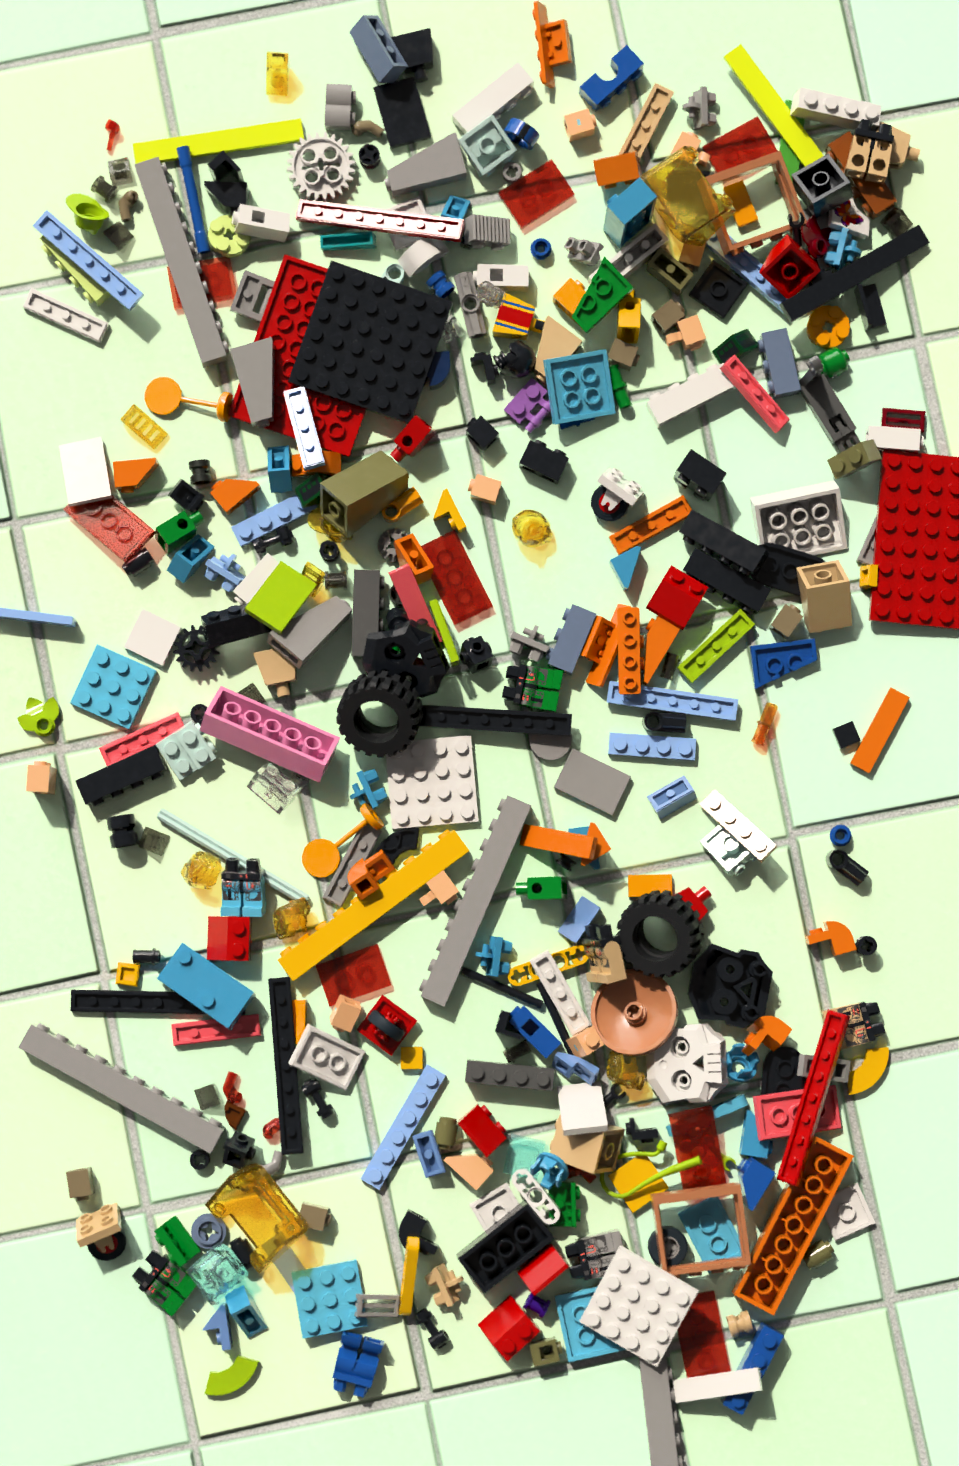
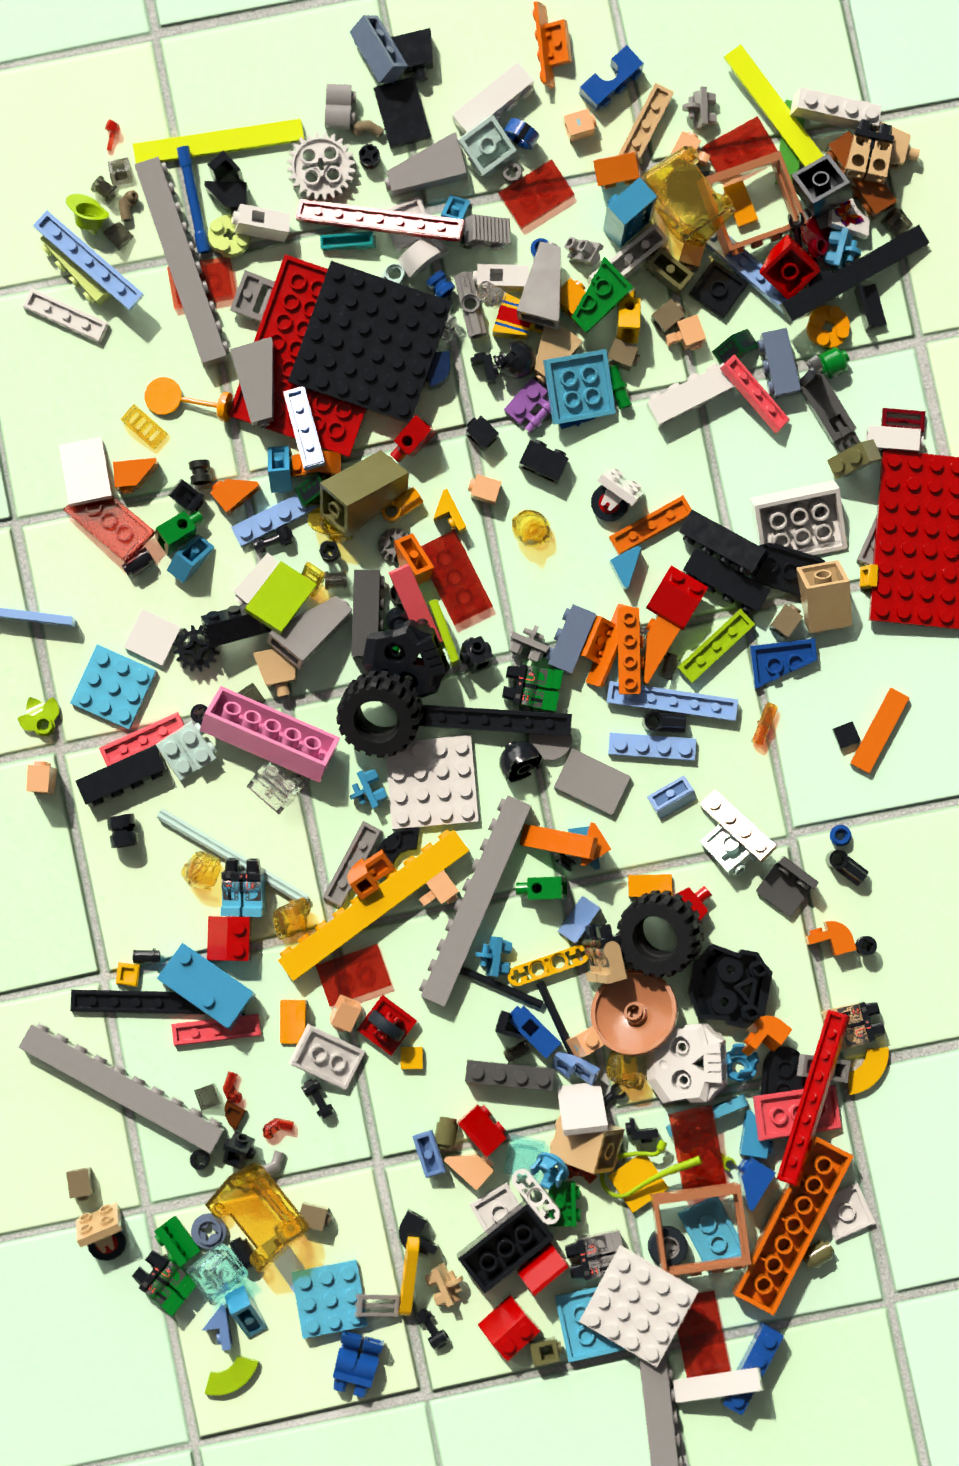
clear smoke slope [138,826,170,856] -> none
light blue hips [204,554,246,592] -> none
clear yellow slope [266,51,290,96] -> none
black tile [268,977,304,1155] -> none
light orange piece [302,803,384,877] -> none
light blue plate [361,1064,446,1190] -> none
dark purple bush [523,1292,551,1318] -> none
white tile [529,949,591,1036] -> none
black brick [673,449,727,502] -> none
tan wheel [726,1310,754,1338] -> none
none -> black cylinder [499,741,544,782]
none -> light grey slope [517,241,562,330]
none -> dark grey bracket [756,856,819,917]

